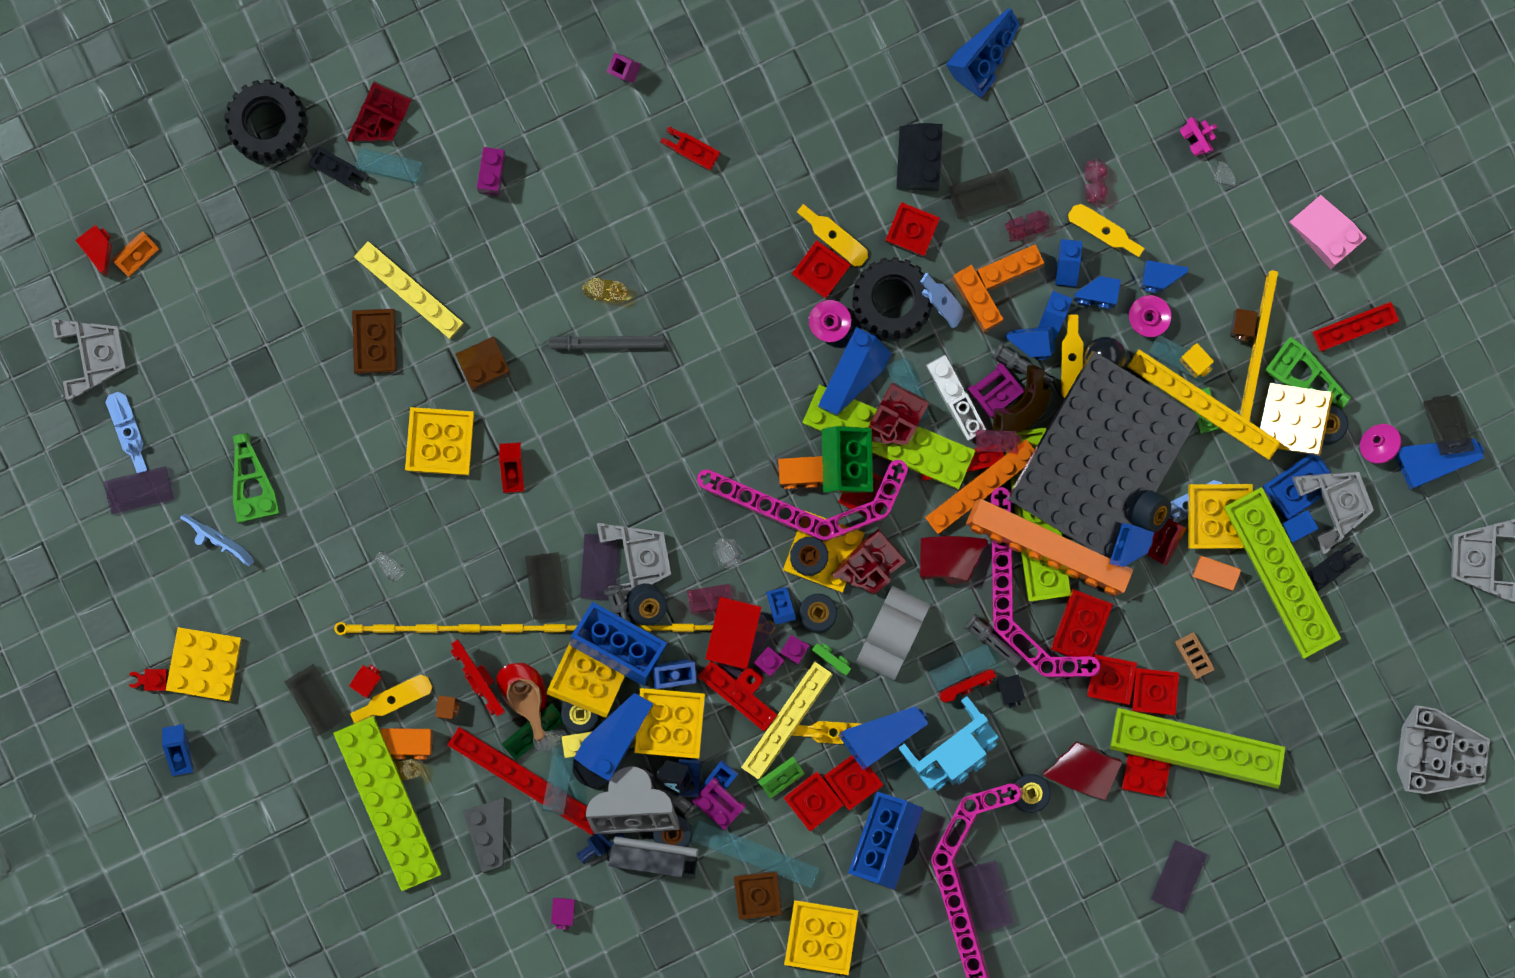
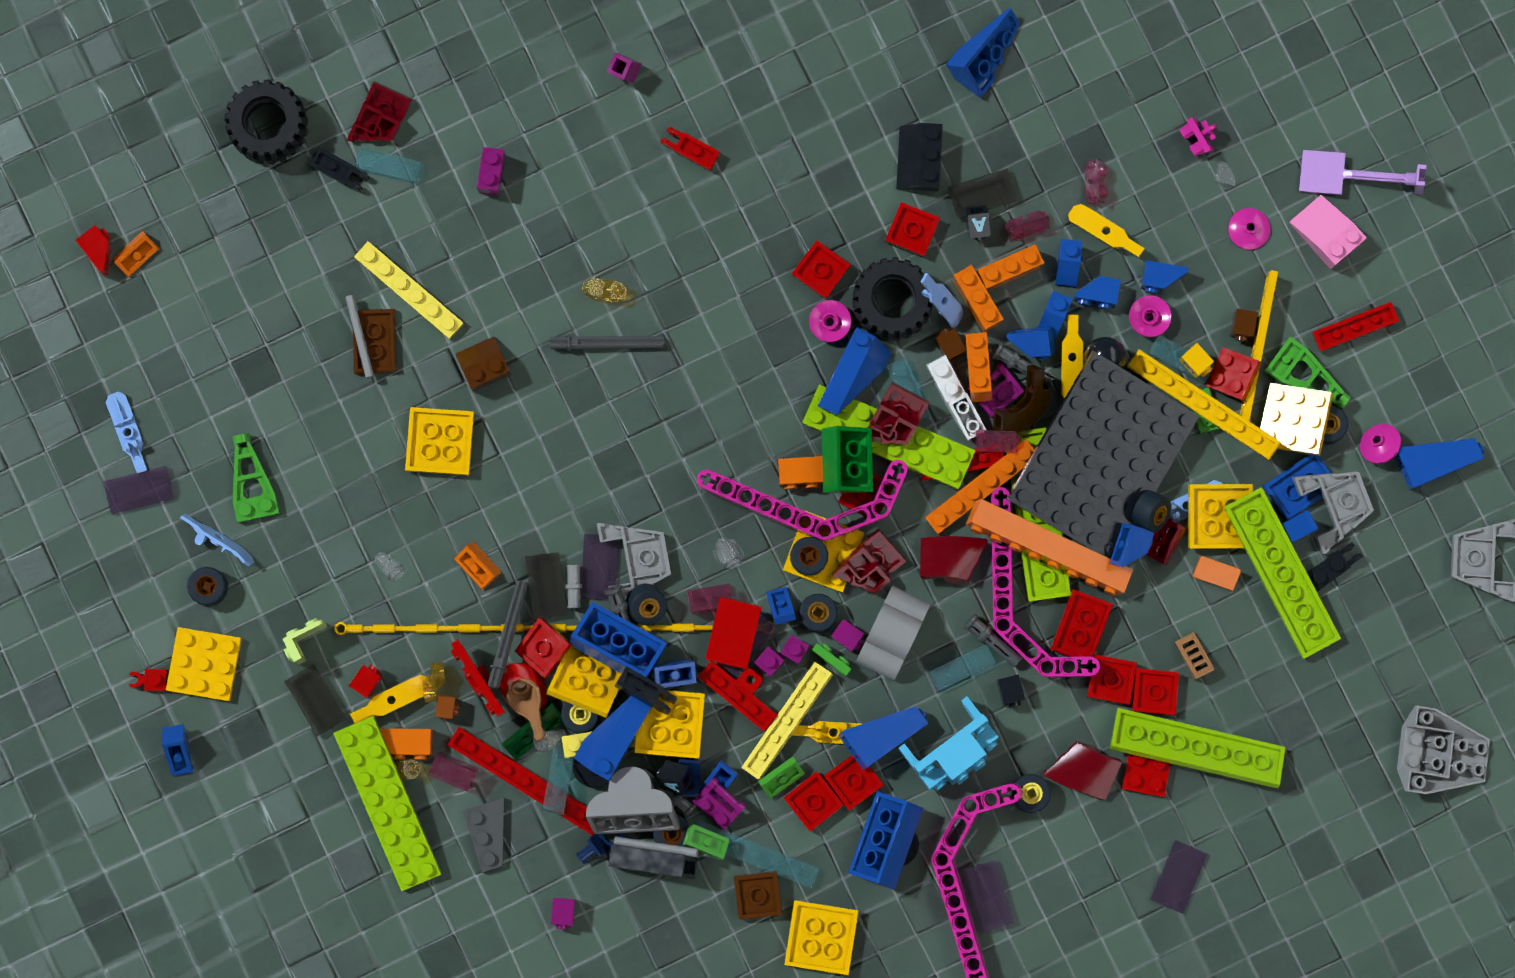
light grey wing [51,319,127,401] -> none
red slope [499,442,524,493] -> none
yellow piece [797,204,868,266] -> none
red hinge [938,669,996,703] -> none
clear smoke piece [1423,395,1474,456] -> none
none -> black wheel [187,567,228,606]
none -> yellowish green bracket [283,618,327,665]
none -> light grey bar [345,295,374,379]
none -> clear yellow piece [423,662,446,702]
none -> clear pink hinge [428,752,479,792]
none -> orange slope [454,542,501,590]
none -> dark grey axle [488,580,528,689]
none -> red plate [515,617,573,678]
none -> light grey pin [565,565,582,608]
none -> black hinge [615,667,677,715]
none -> bright green plate [683,824,730,860]
none -> magenta brick [830,619,865,652]
none -> reddish brown brick [935,328,967,362]
none -> black brick [965,205,991,240]
none -> orange brick [966,332,993,402]
none -> red plate [1206,347,1262,402]
none -> dark pink dish [1228,208,1270,250]
none -> lavender piece [1299,150,1427,195]

